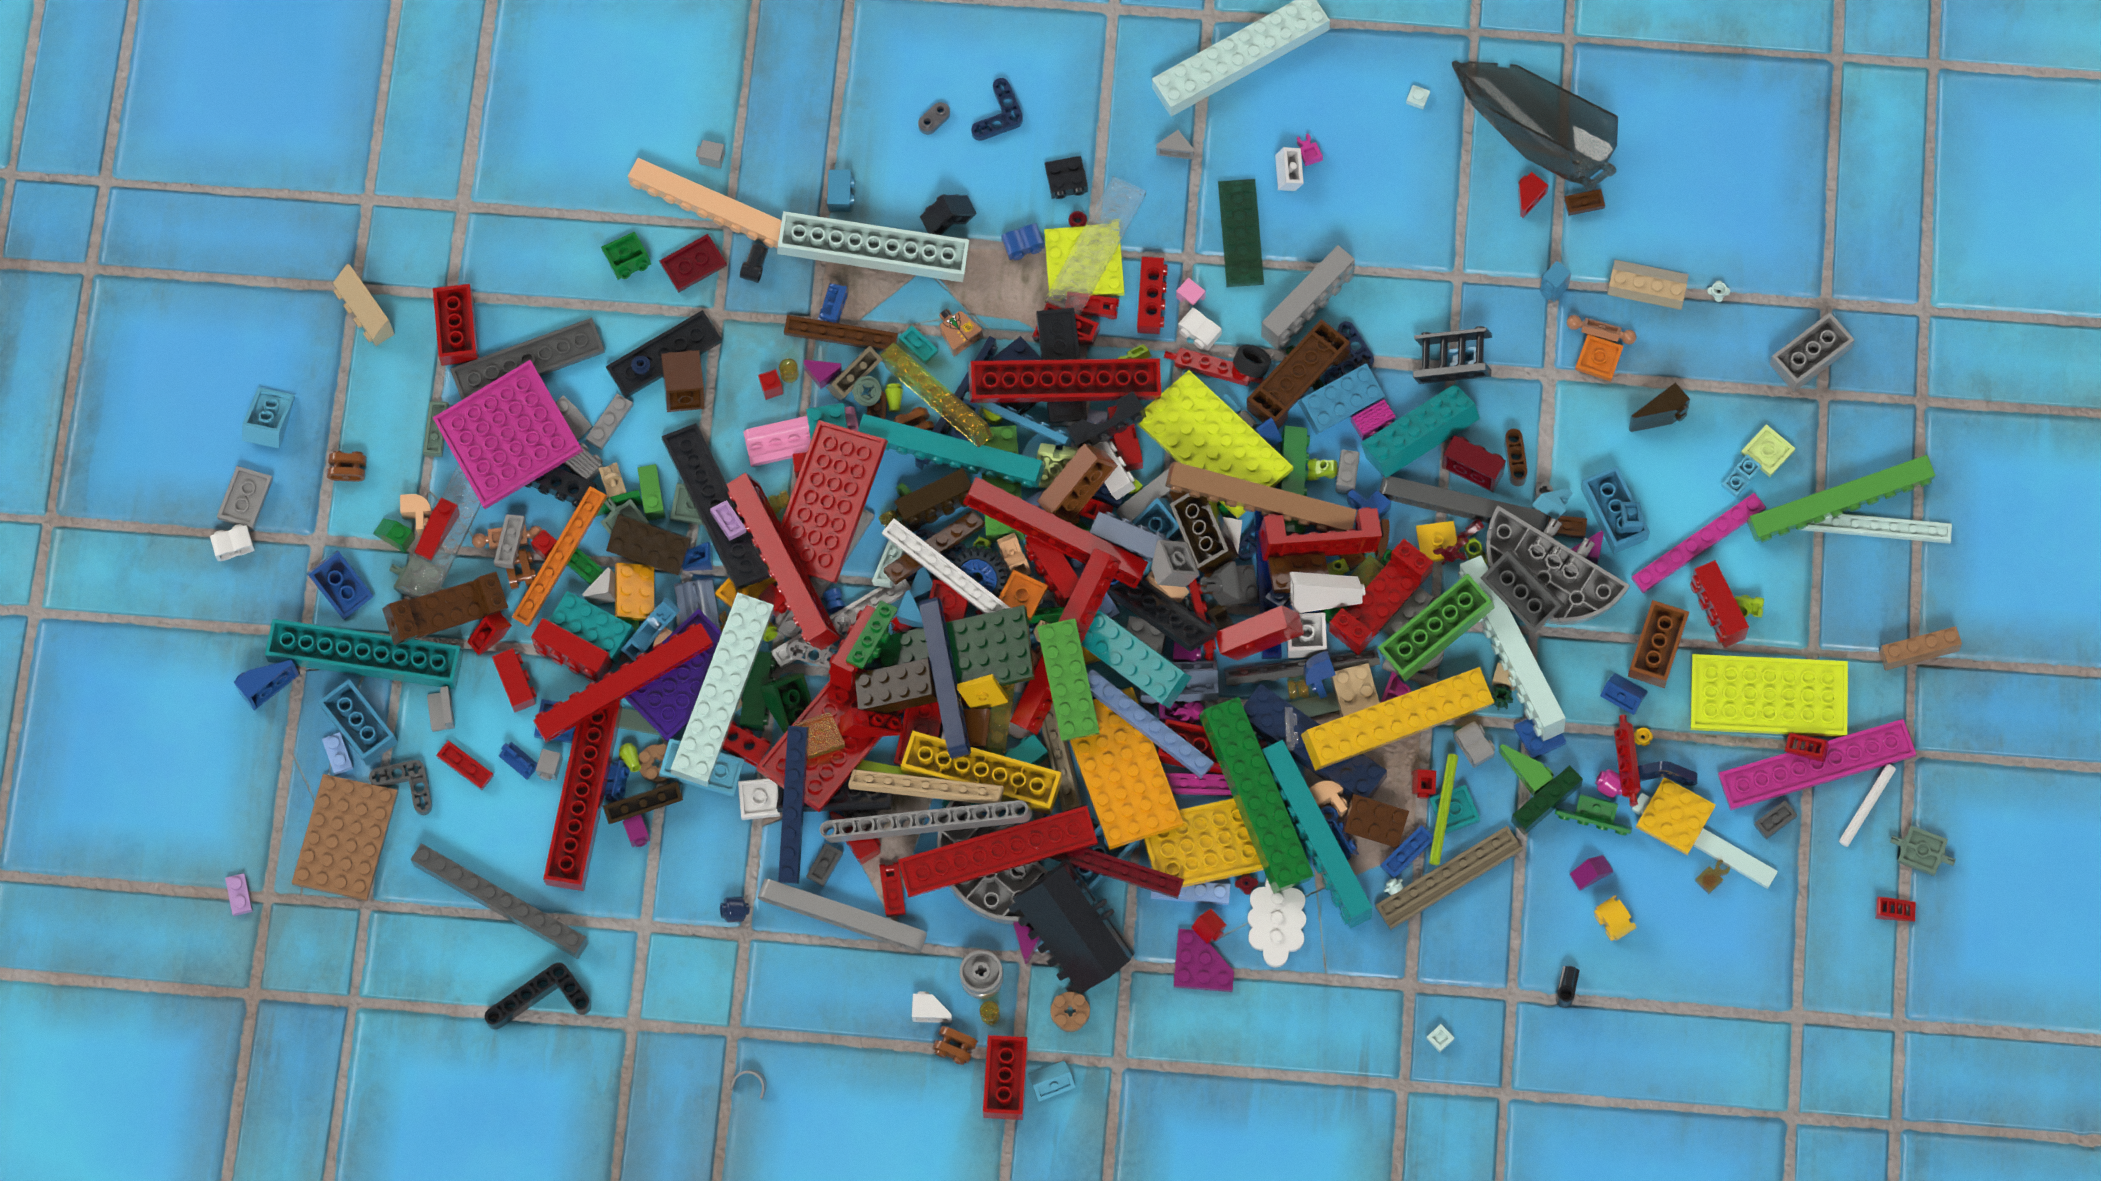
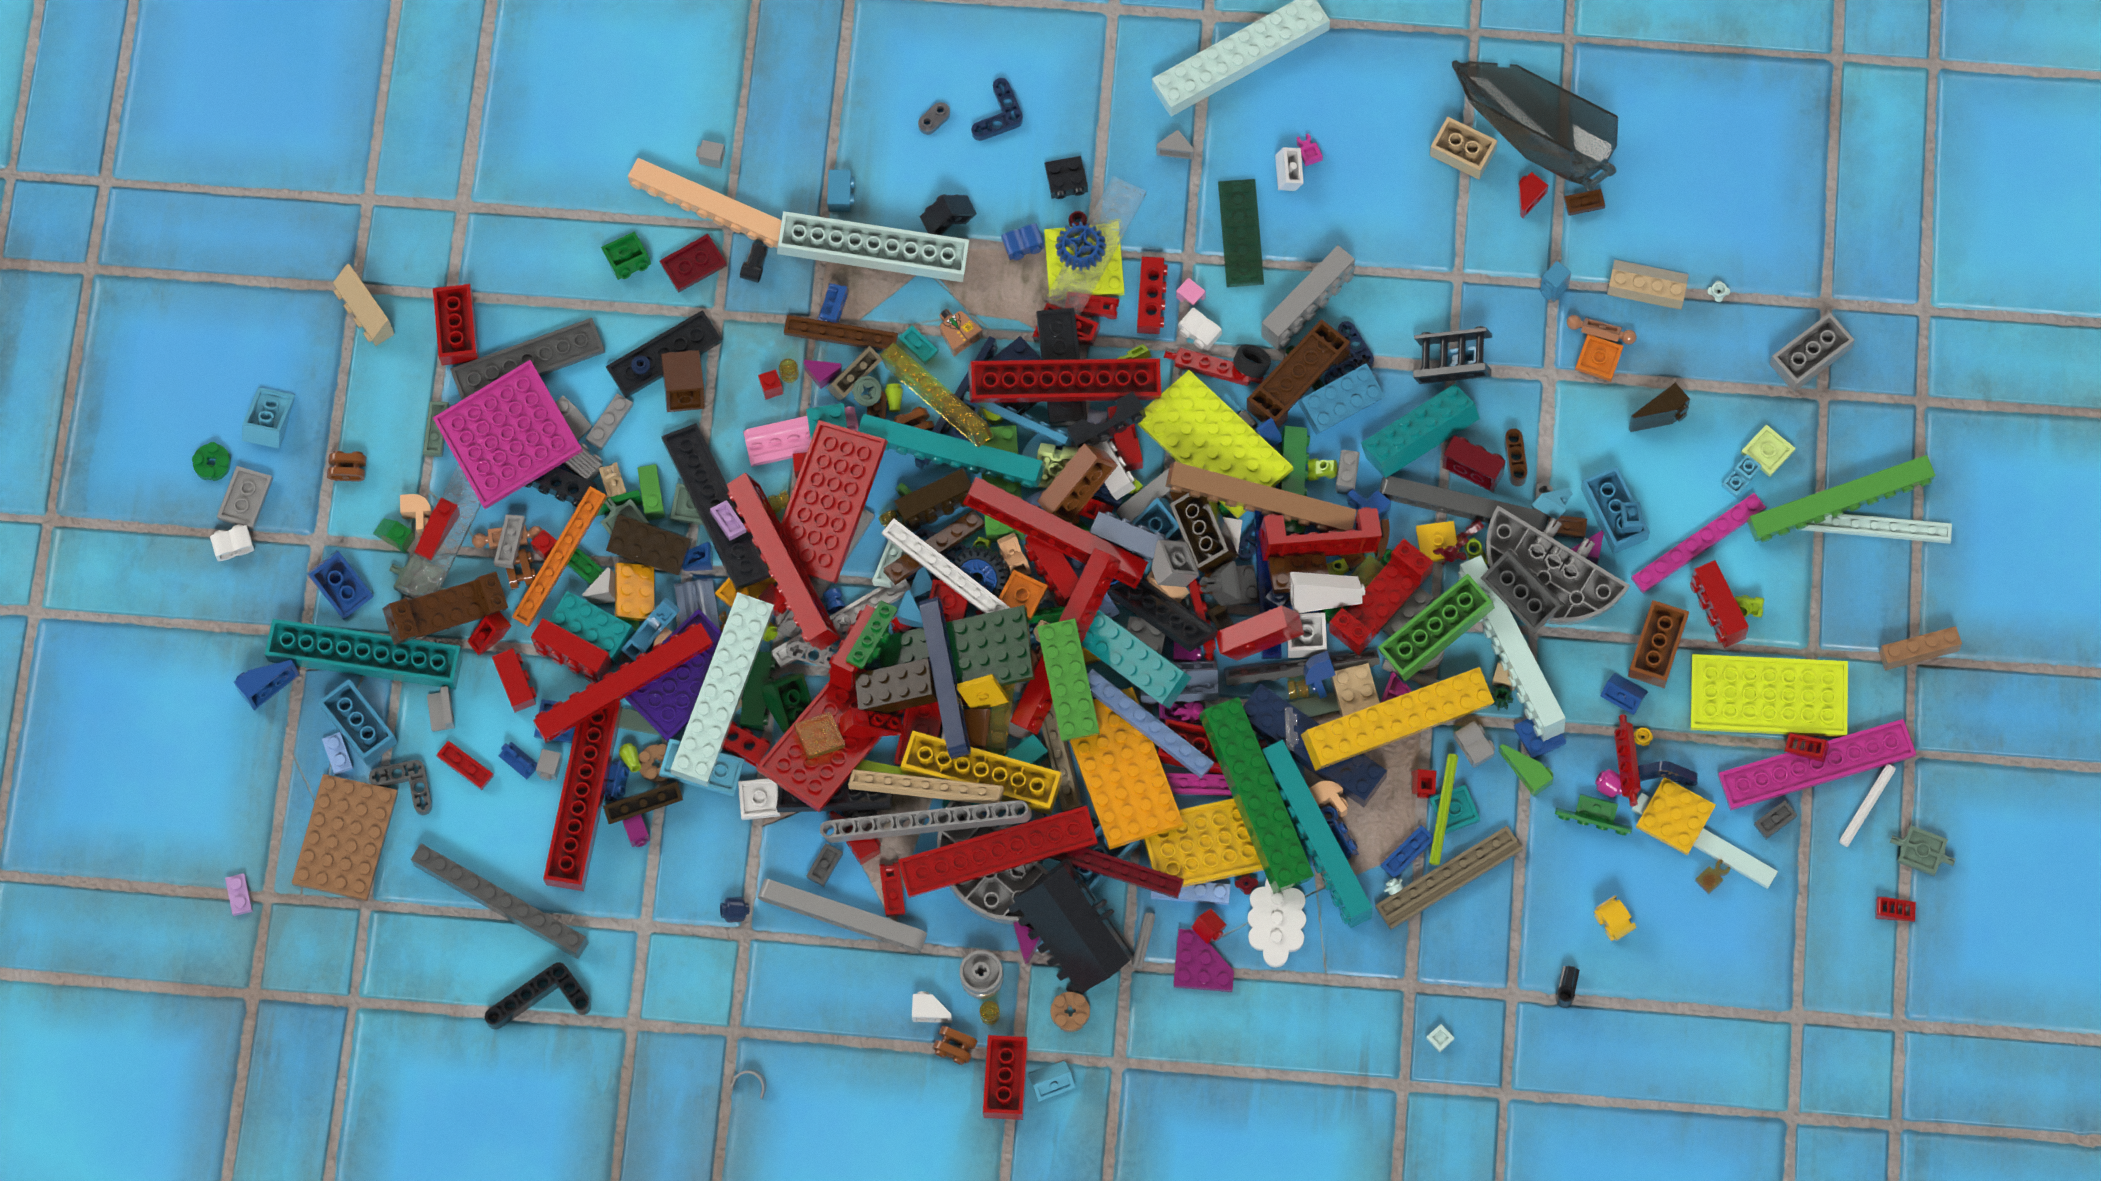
dark blue plate [778,726,809,884] -> none
reddish brown plate [1342,794,1409,848] -> none
dark pink brick [1351,398,1395,440] -> none
light aqua plate [1406,85,1430,110] -> none
dark green brick [1511,765,1583,835] -> none
magenta slope [1570,855,1614,891] -> none
none -> green plate [192,442,231,481]
none -> blue gear [1055,221,1106,271]
none -> light grey axle [1132,913,1155,969]
none -> tan brick [1430,117,1498,180]

